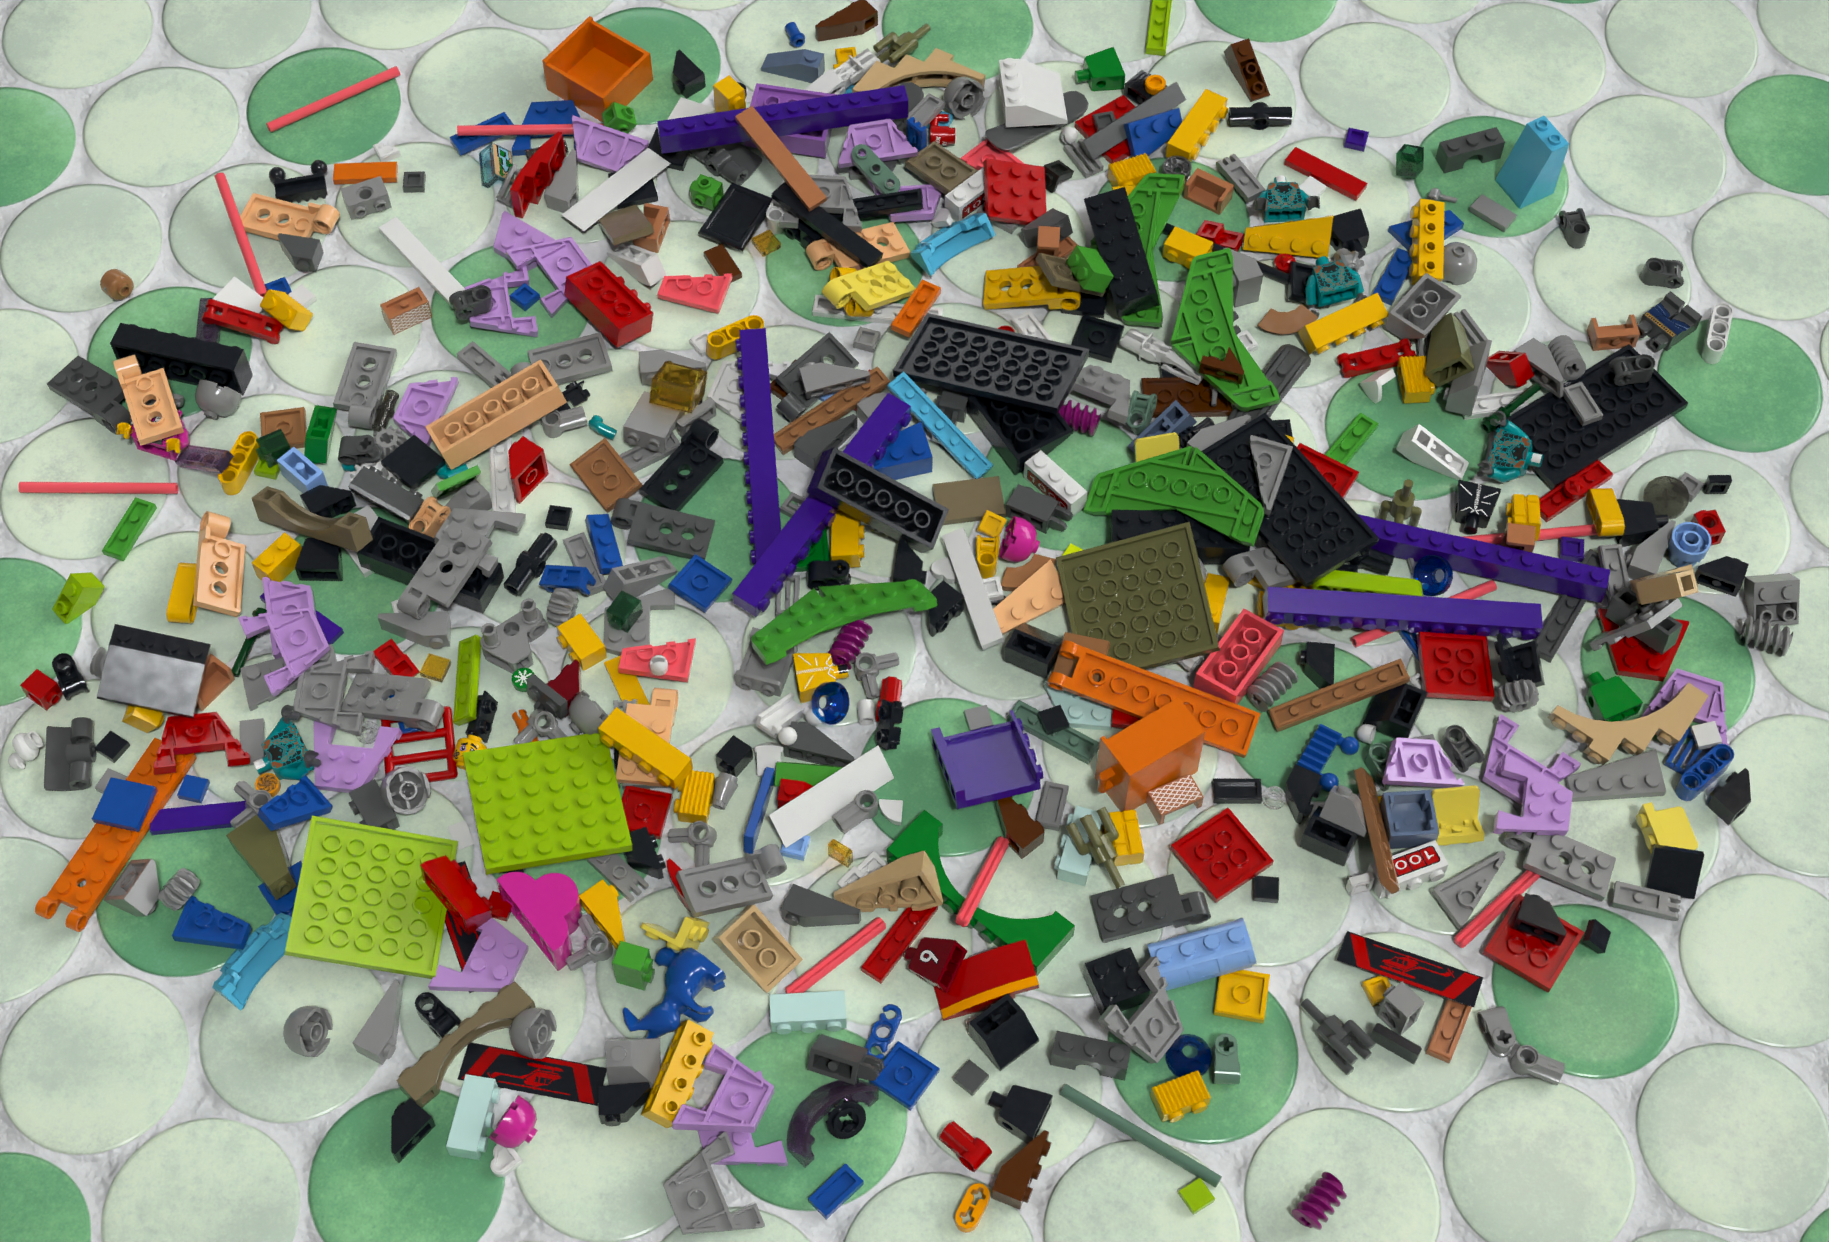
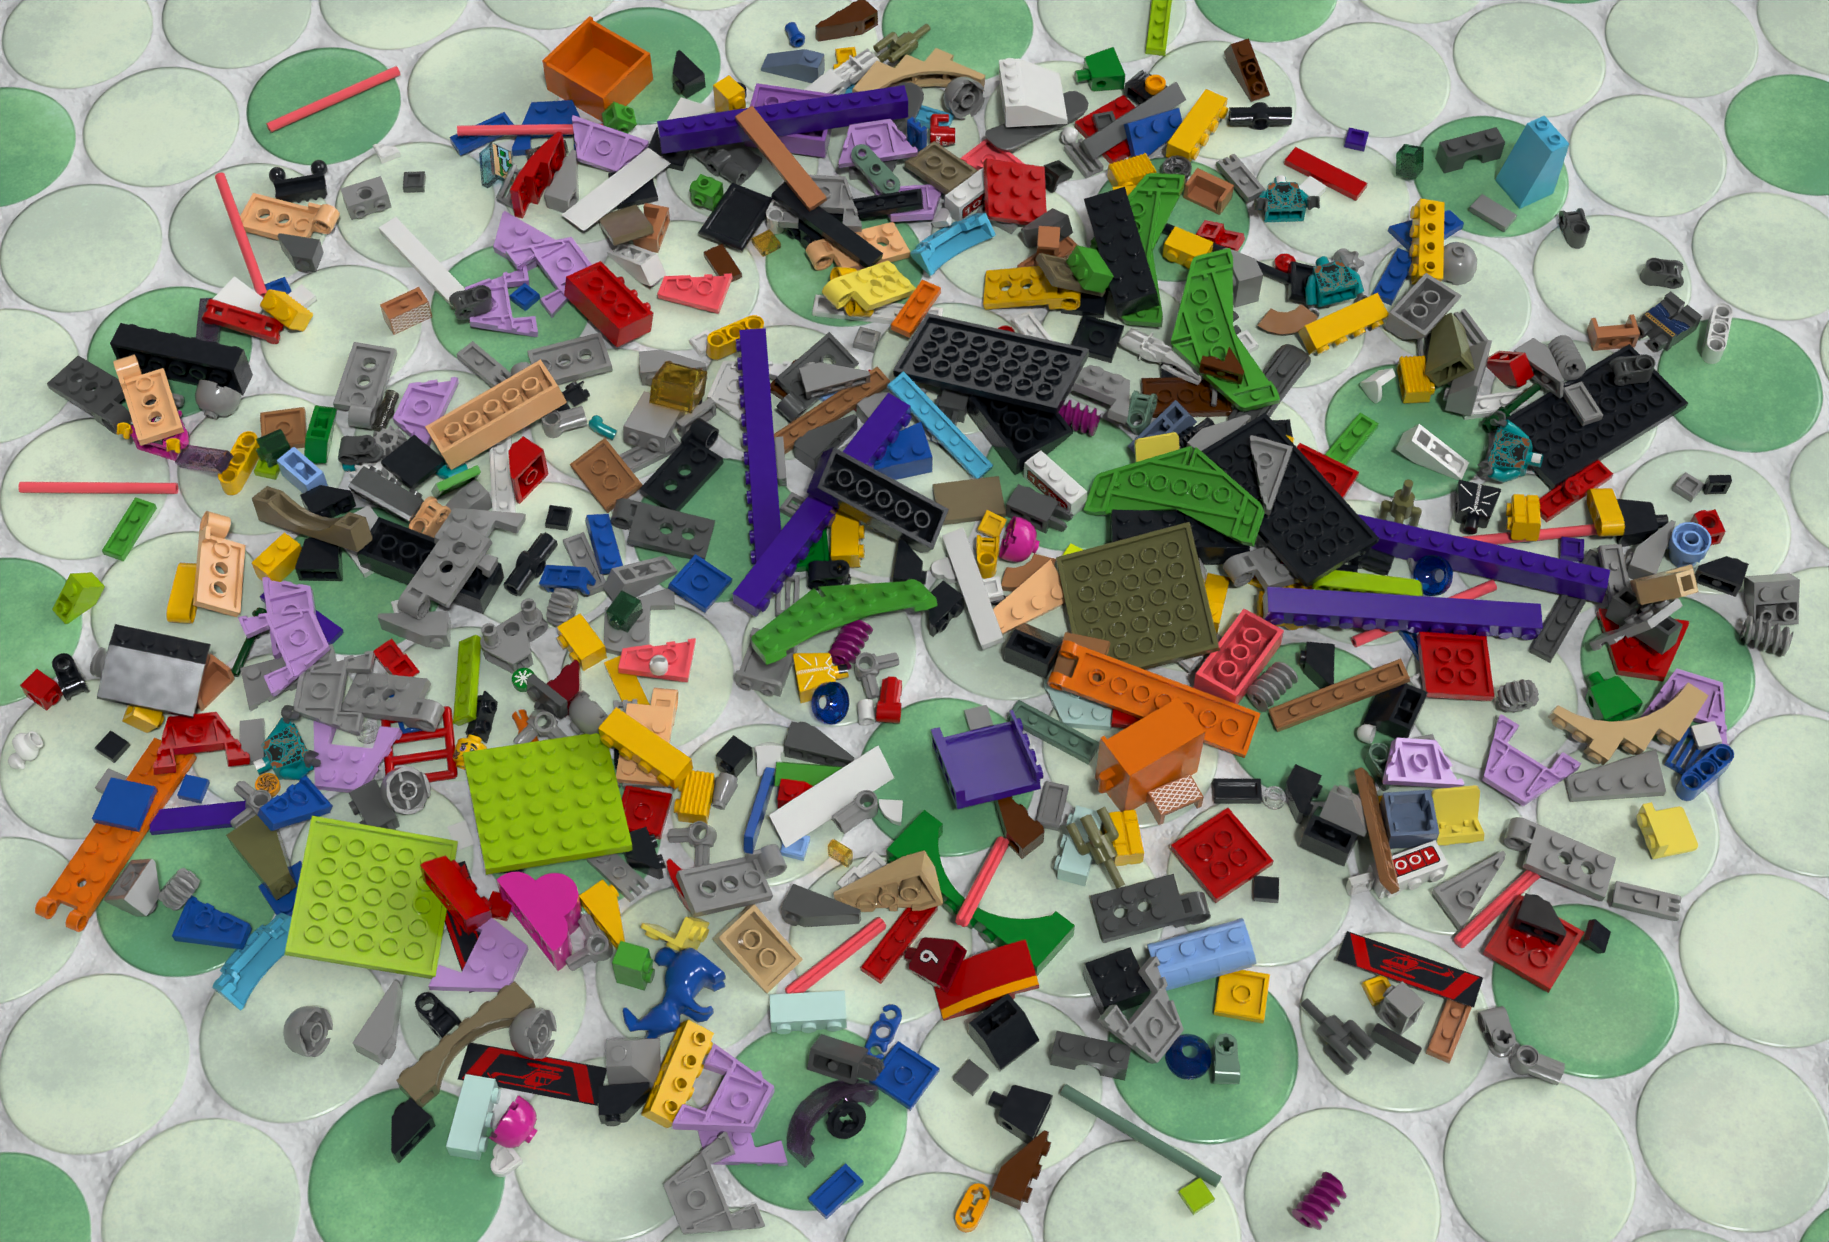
dark grey panel [44,717,96,791] -> none
medium nougat head [100,269,133,300] -> none
orange tile [333,161,398,184] -> none
clear yellow tile [420,653,451,683] -> none
white gear [756,693,824,746] -> none
black hinge [875,699,904,750] -> none
light grey tile [904,93,945,127] -> none
red piece [939,1121,992,1172] -> none
black tile [1038,705,1069,735] -> none
yellow brick [1150,1070,1211,1123] -> none
yellow wing [1243,215,1333,258] -> none
blue gear [1297,724,1359,792] -> none
black torso [1330,208,1369,259] -> none
red plate [1336,338,1417,378] -> none
light grey hand [1427,188,1457,203] -> none
dark grey piece [1441,725,1484,773] -> none
lavender wing [1493,753,1573,836] -> none
black bracket [1494,633,1545,687] -> none
nougat panel [1500,523,1535,552] -> none
clear smoke tile [1643,476,1689,520] -> none
black tile [1644,844,1704,899] -> none
black slope [1707,768,1751,826] -> none
none -> light grey tile [774,436,787,487]

